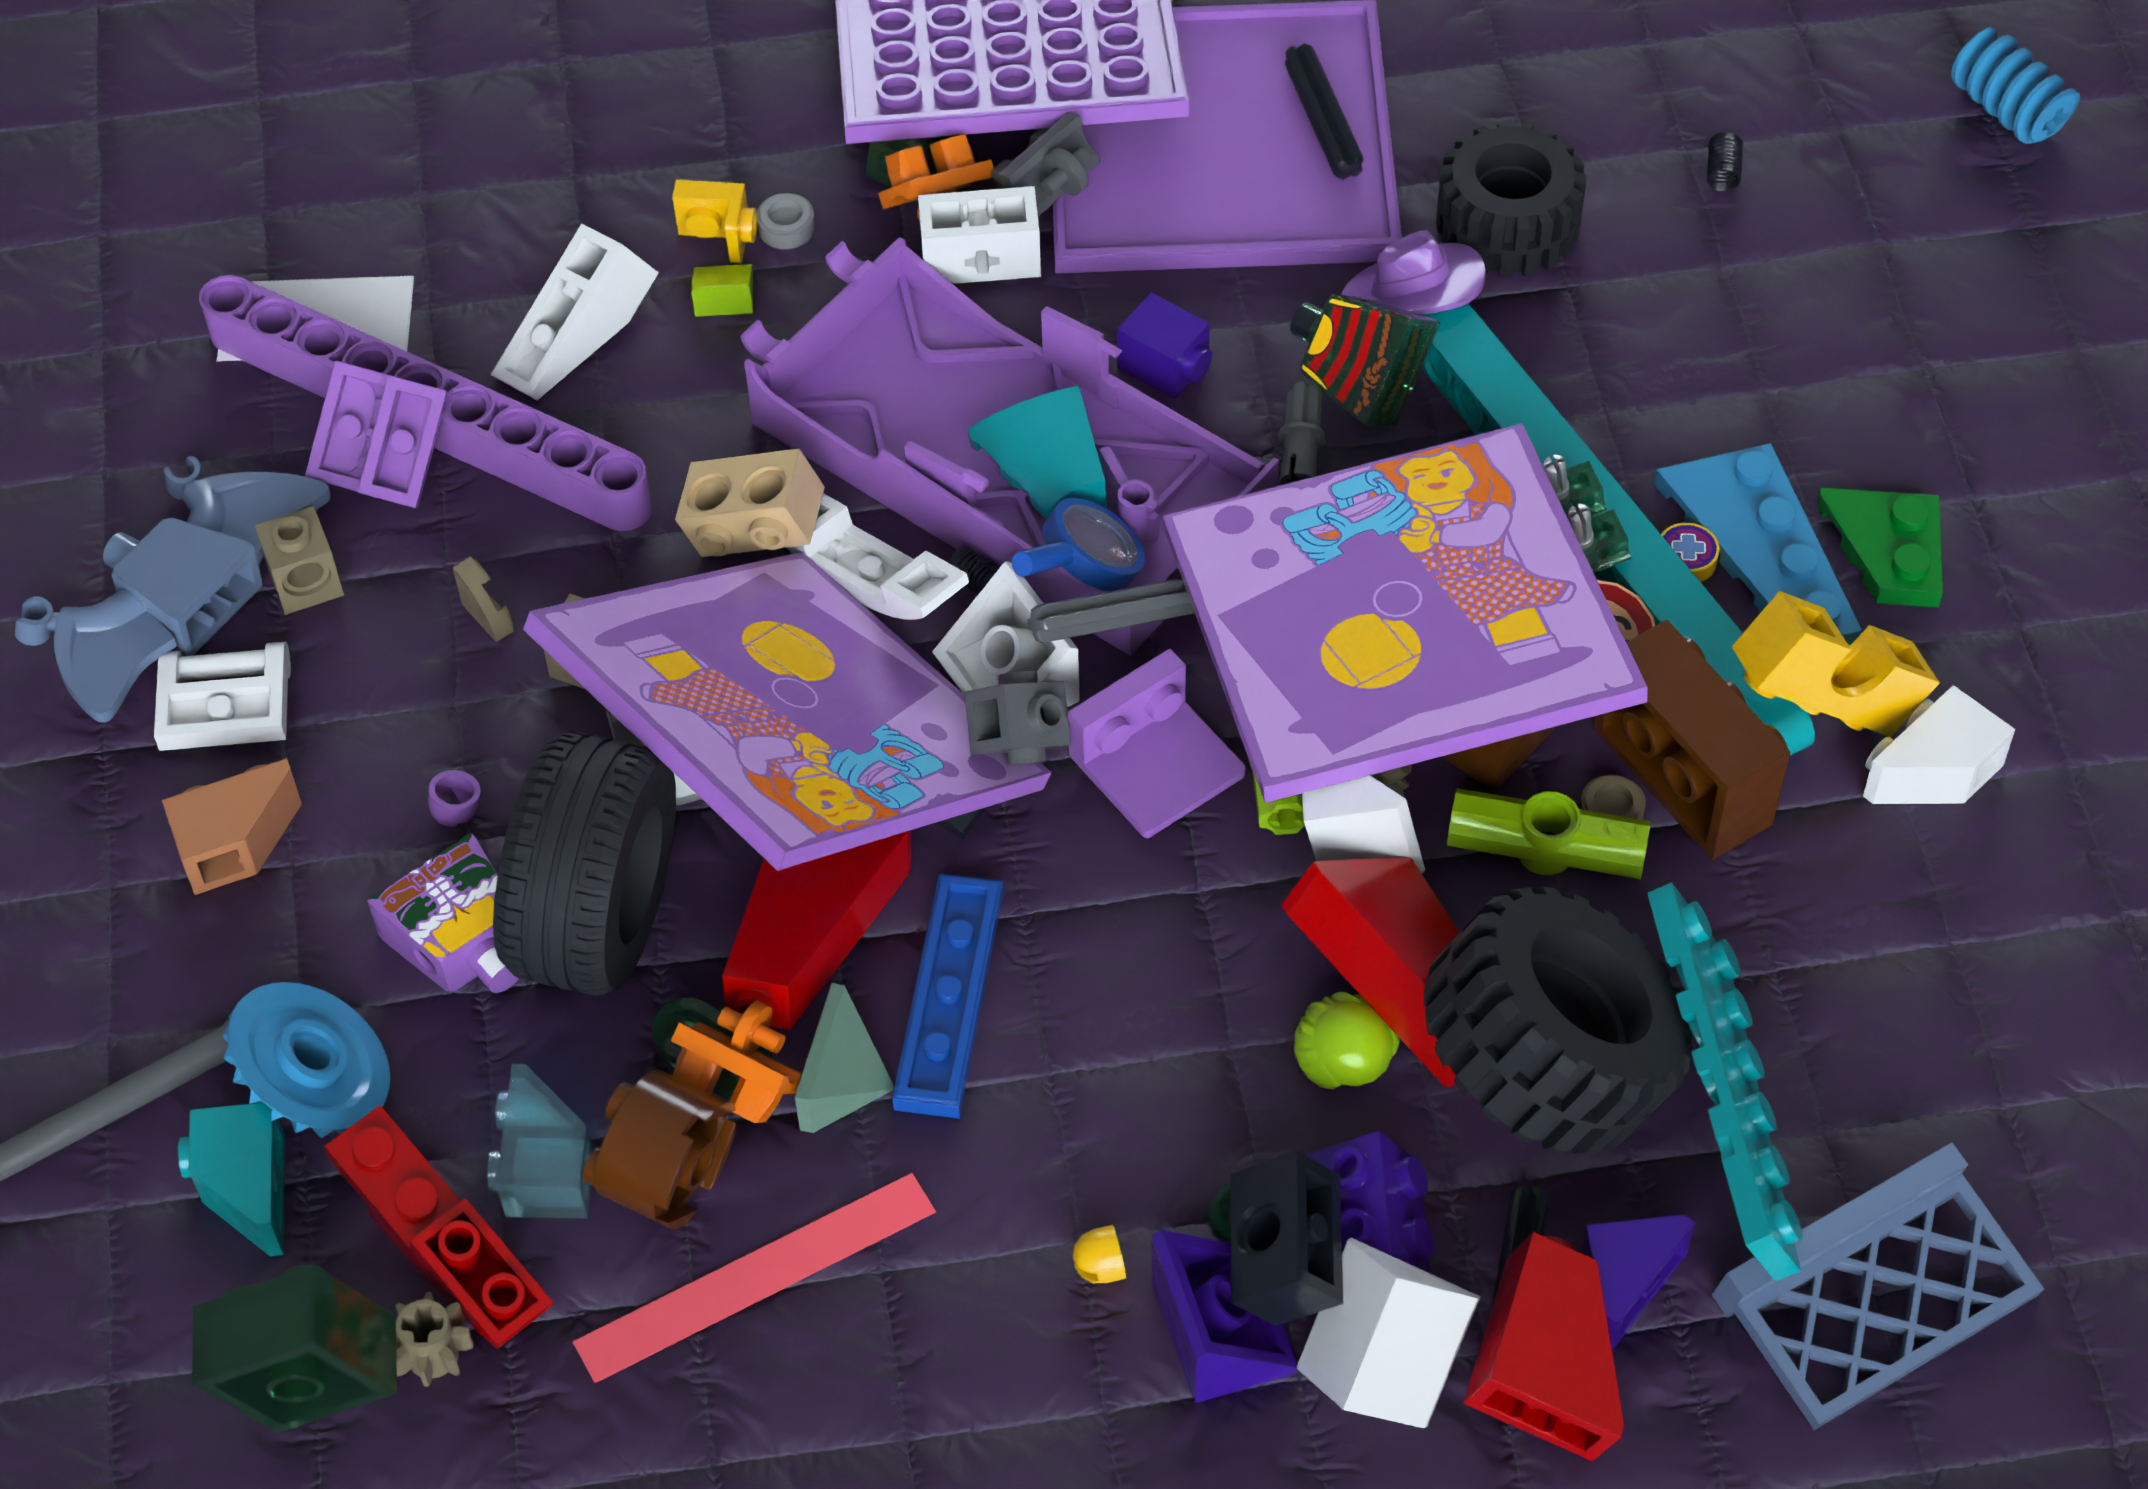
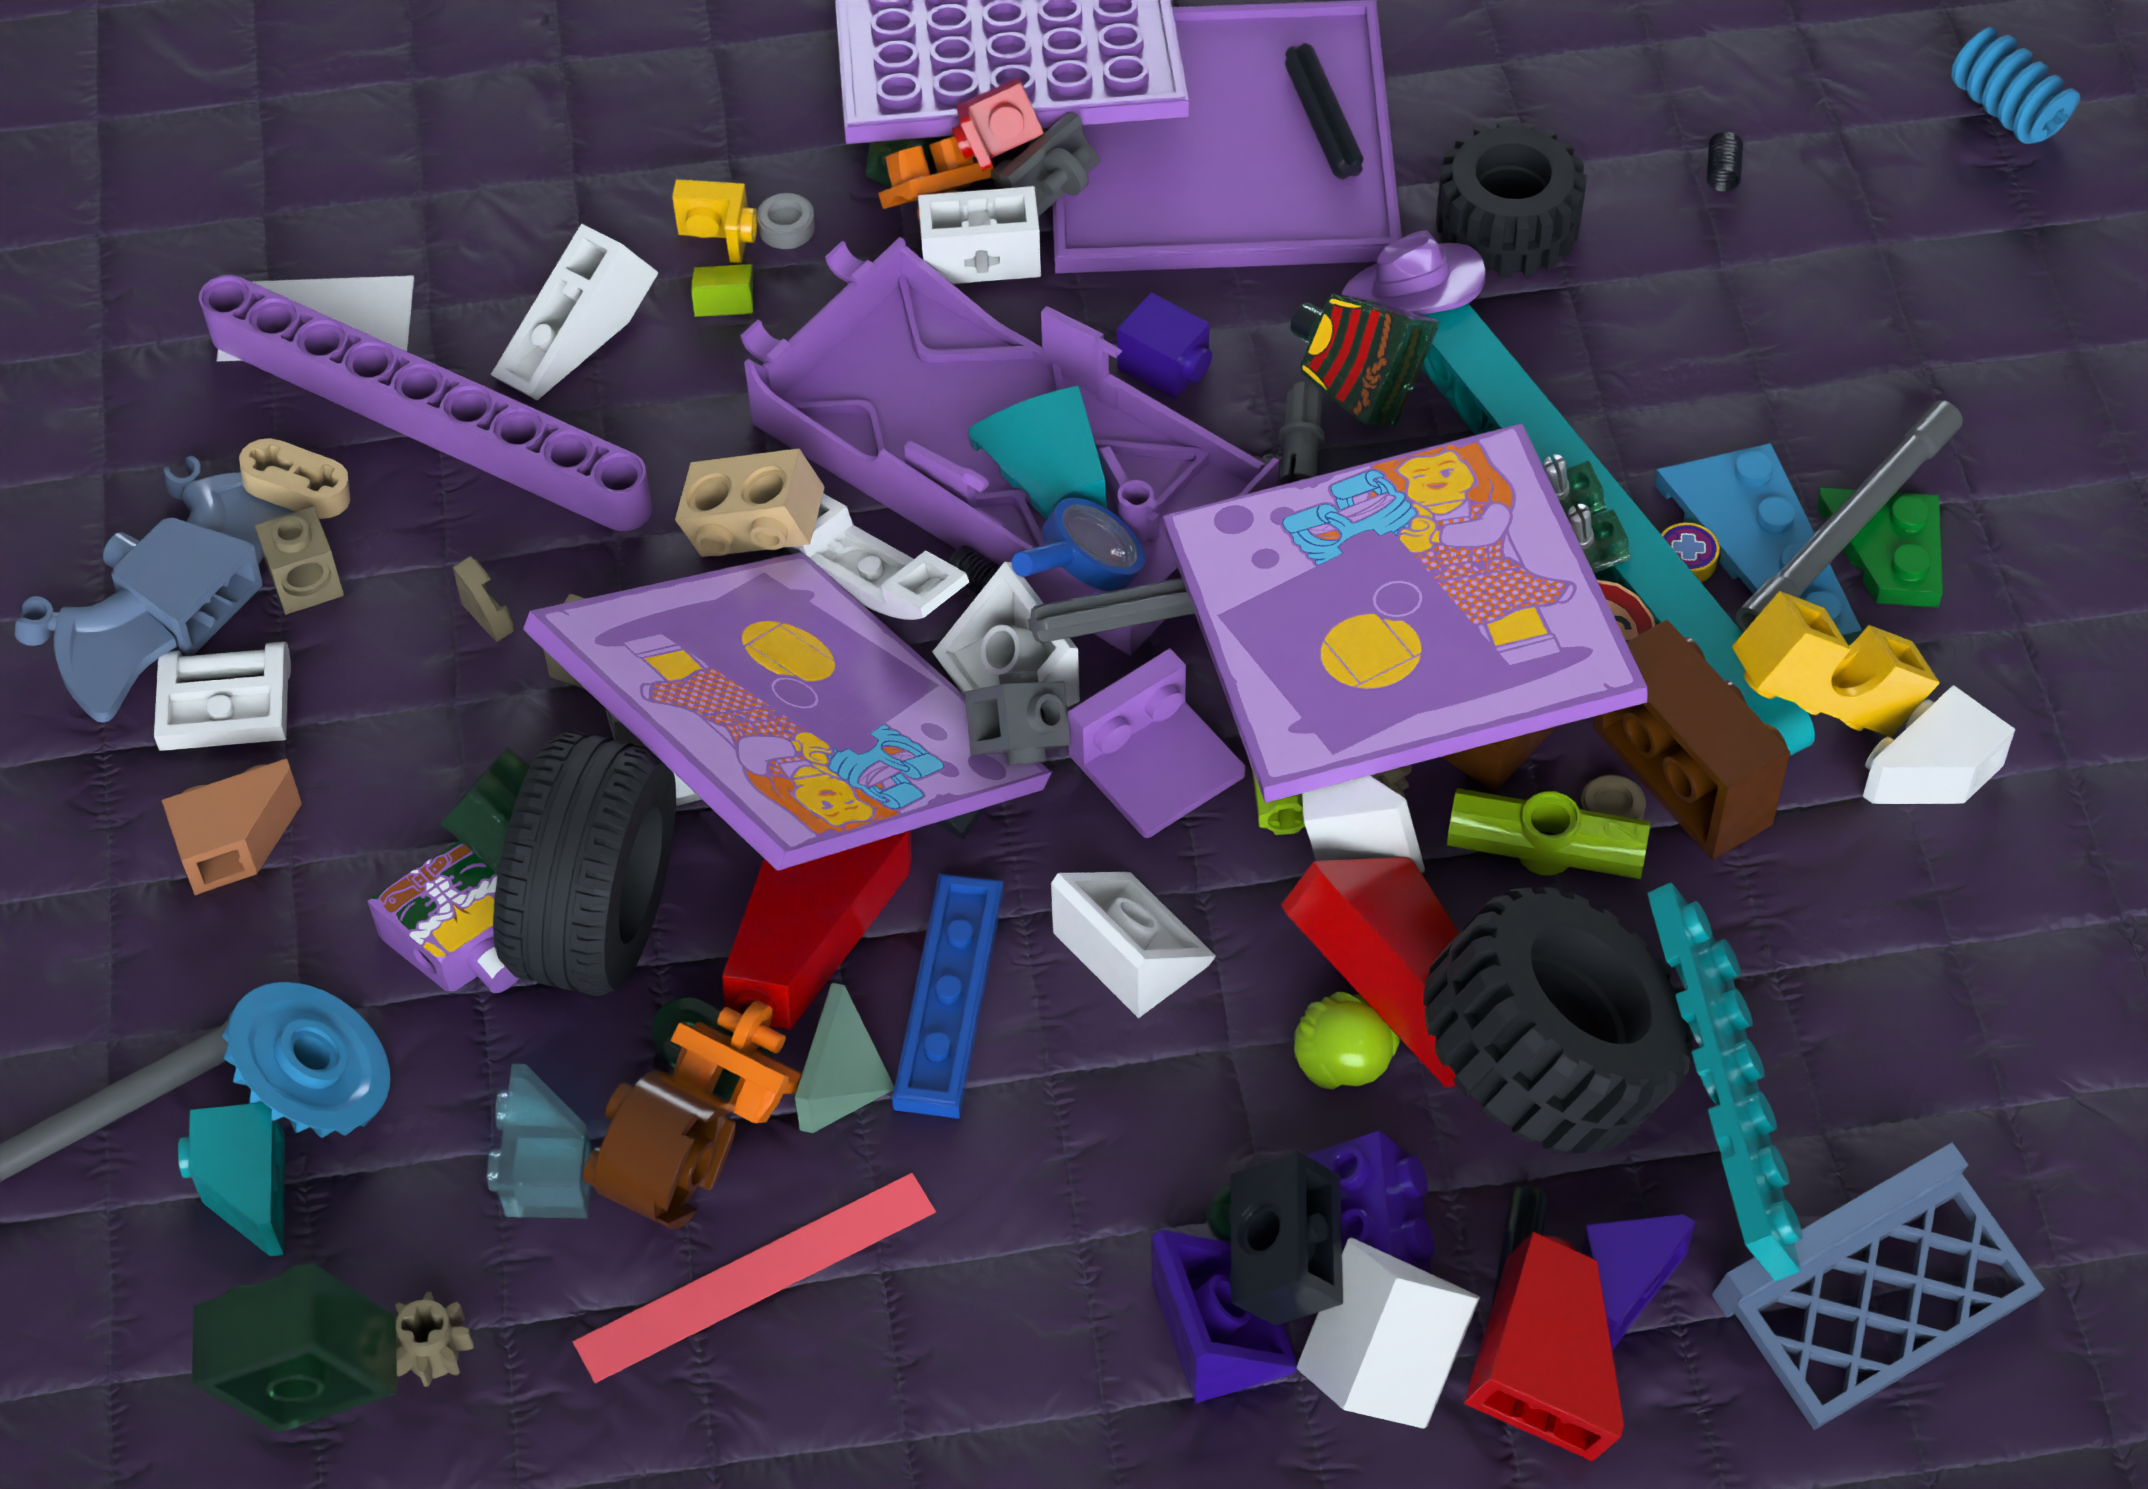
medium lavender slope [305,360,449,509] -> none
red slope [324,1105,553,1349] -> none
medium lavender hinge [427,770,481,827] -> none
yellow hinge [1073,1224,1126,1284] -> none
none -> tan beam [239,438,350,519]
none -> clear green brick [440,746,530,874]
none -> bracket [952,77,1044,171]
none -> white slope [1051,872,1216,1018]
none -> dark grey piece [1736,401,1963,632]

